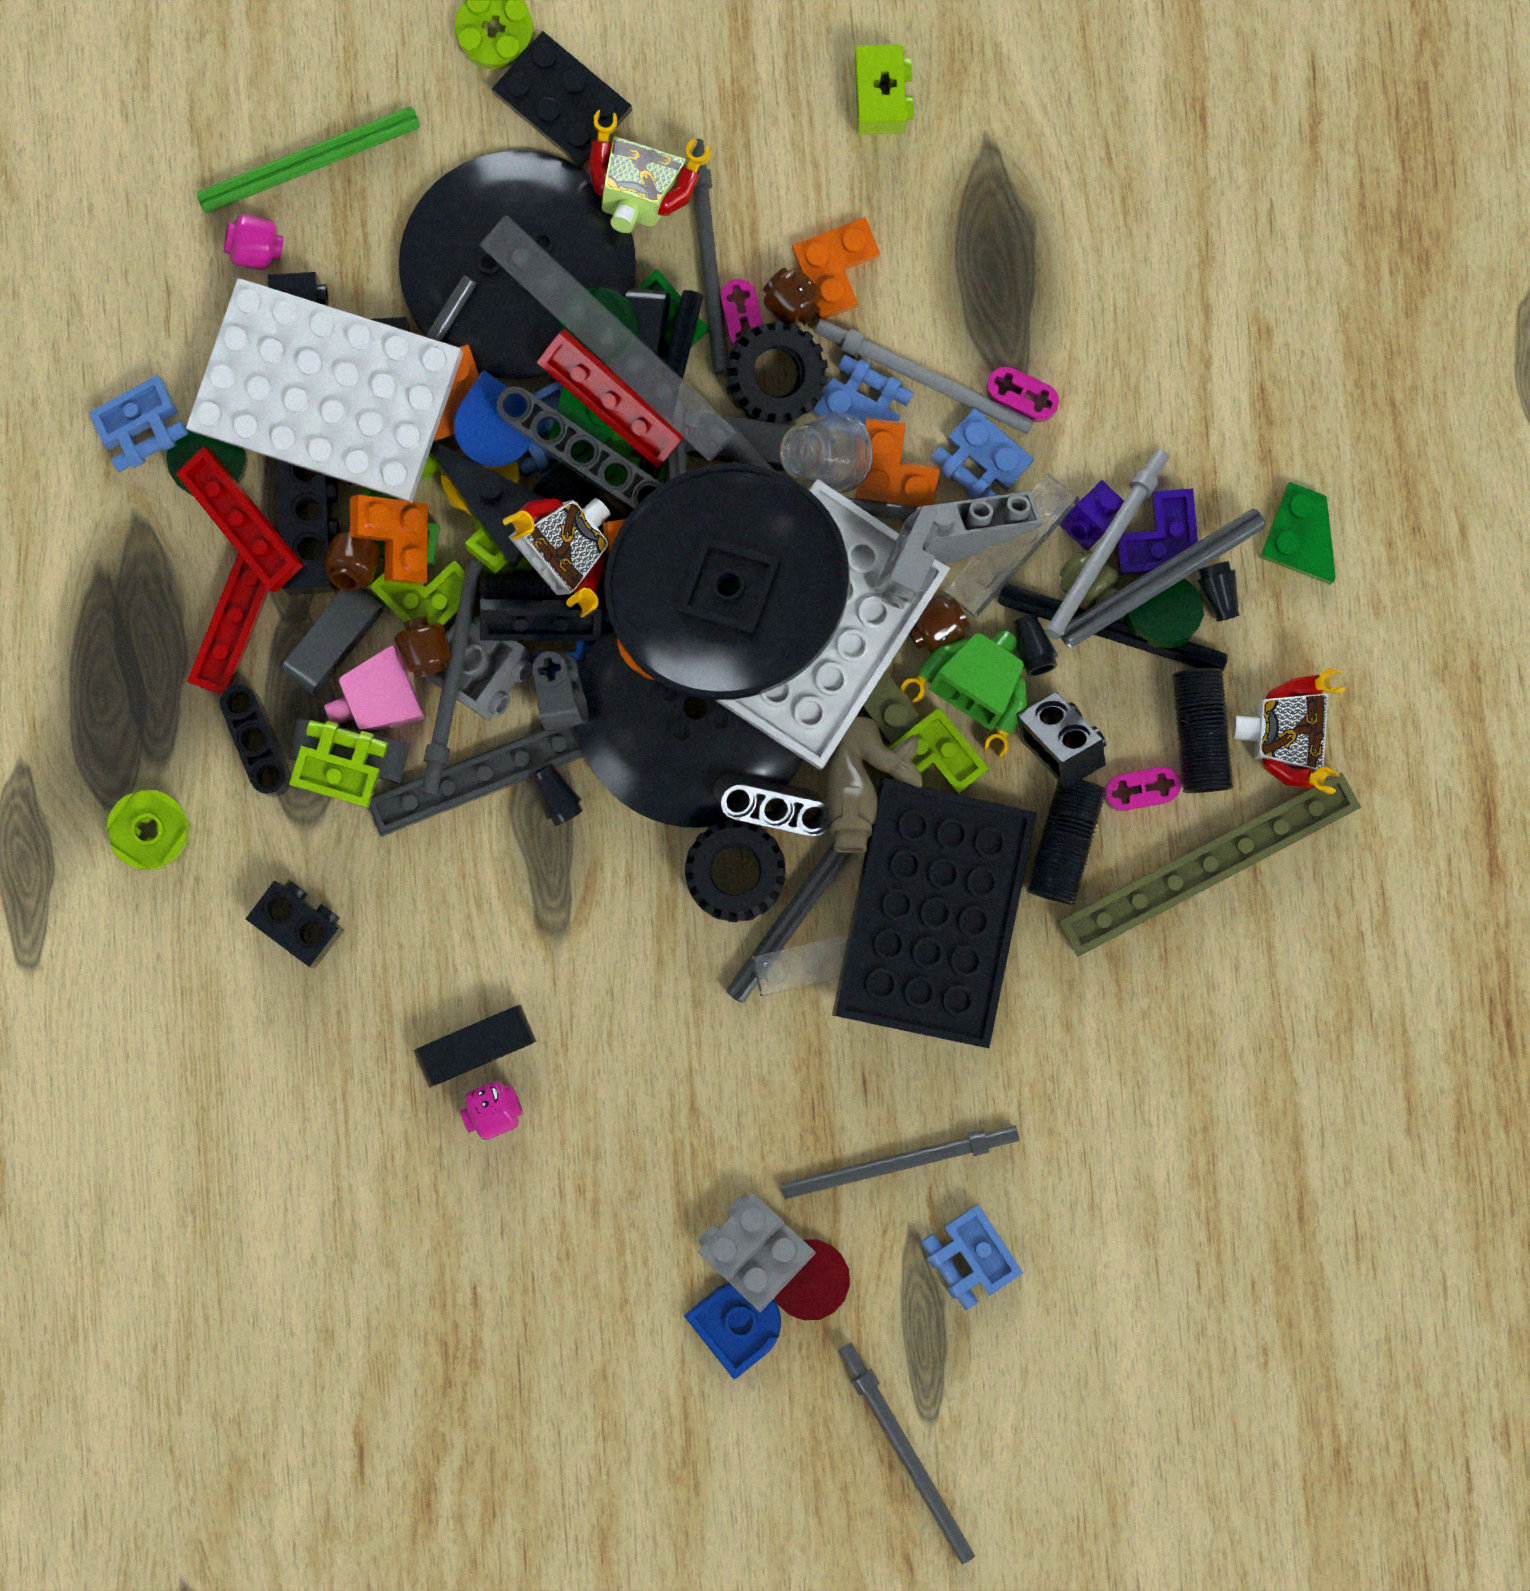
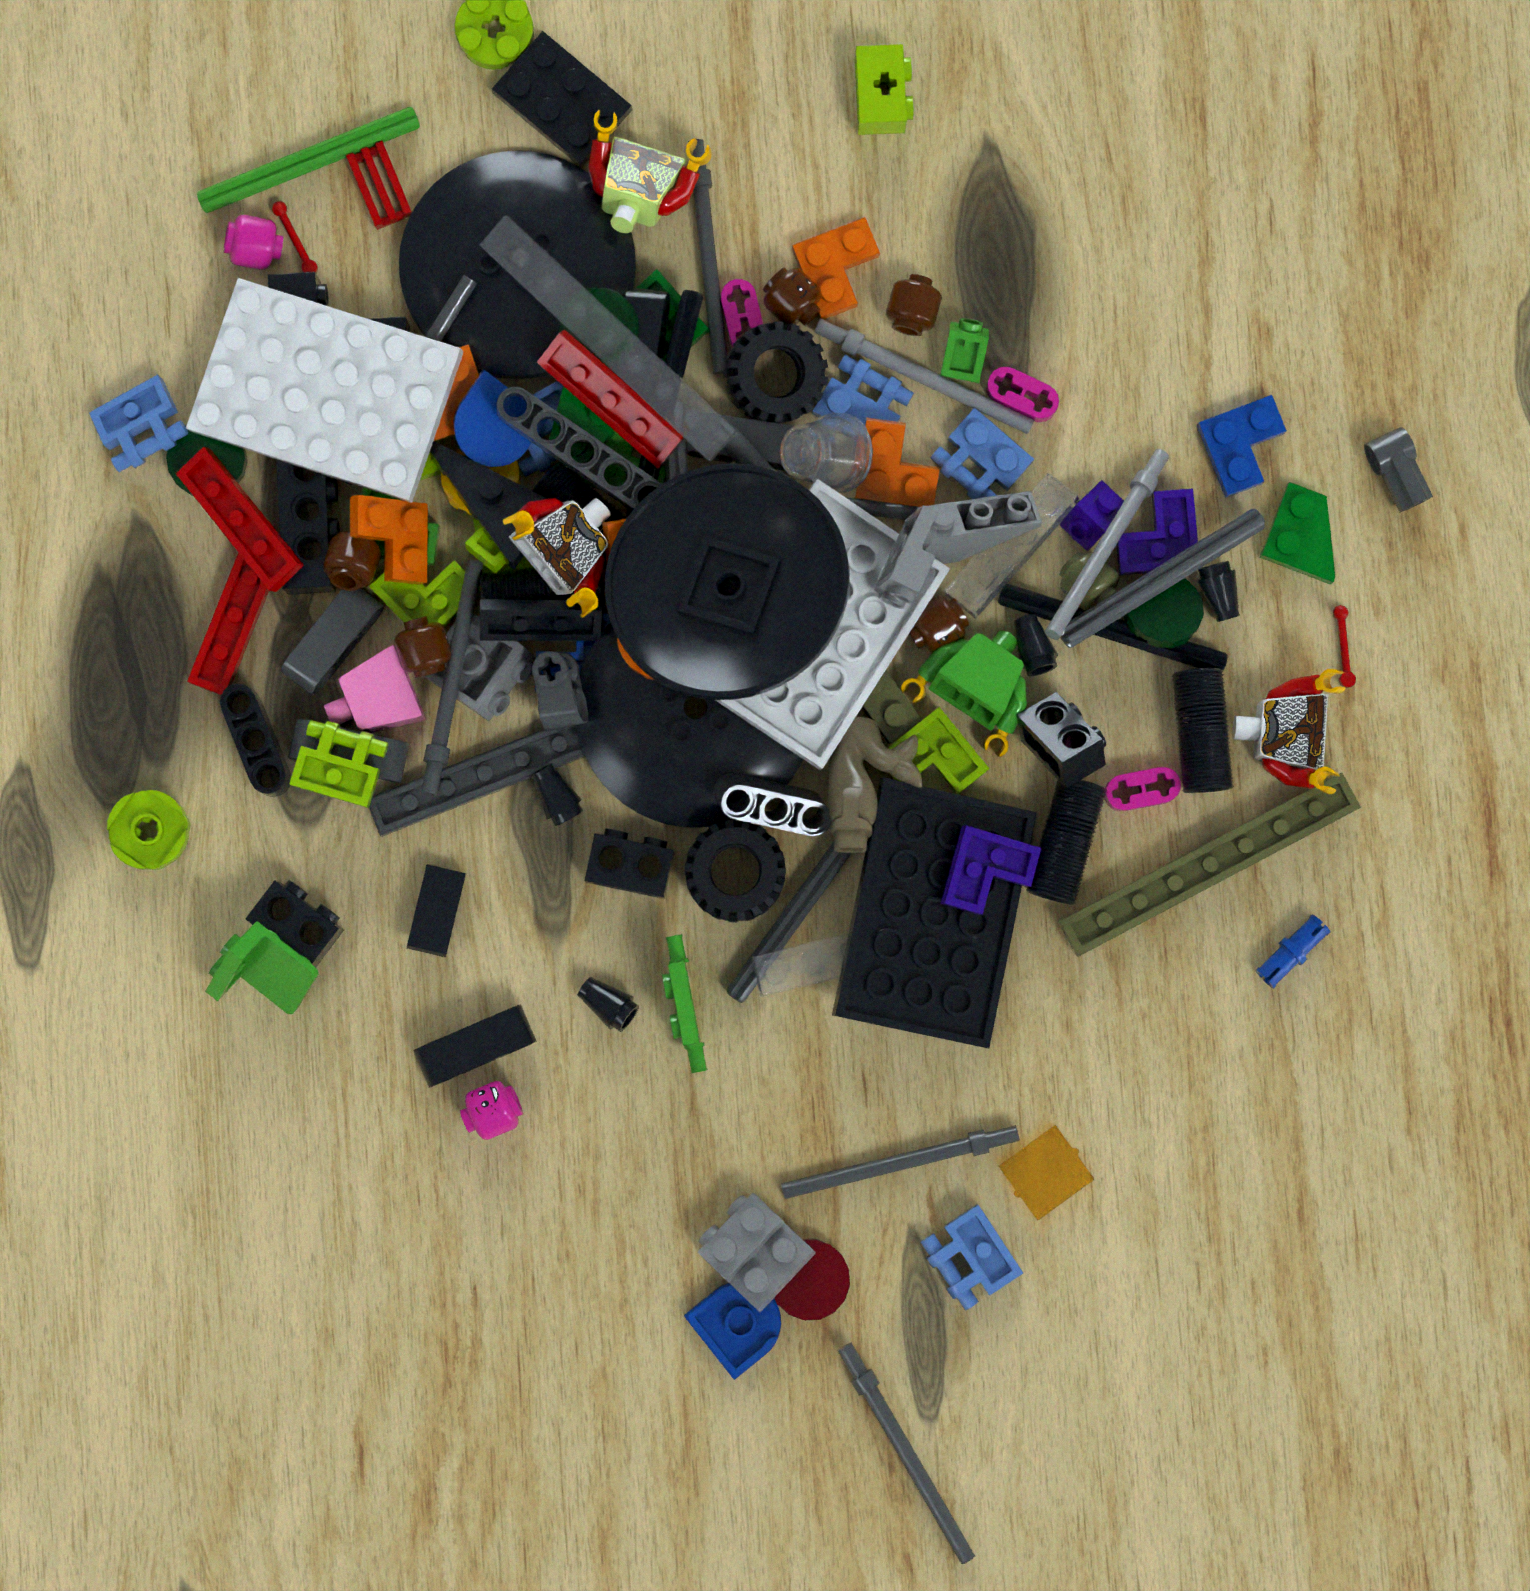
none -> bright green bracket [205,921,319,1014]
none -> red hinge [272,201,318,274]
none -> red tile [346,141,412,230]
none -> black slope [407,864,466,958]
none -> black cone [577,977,639,1032]
none -> black brick [584,828,675,899]
none -> bright green plate [662,934,708,1073]
none -> reddish brown head [886,274,942,336]
none -> bright green bracket [940,318,989,383]
none -> dark purple plate [941,825,1041,915]
none -> clear yellow piece [998,1125,1094,1221]
none -> blue plate [1196,395,1287,498]
none -> blue pin [1255,914,1331,989]
none -> red hinge [1333,605,1356,688]
none -> dark grey piece [1364,427,1433,513]

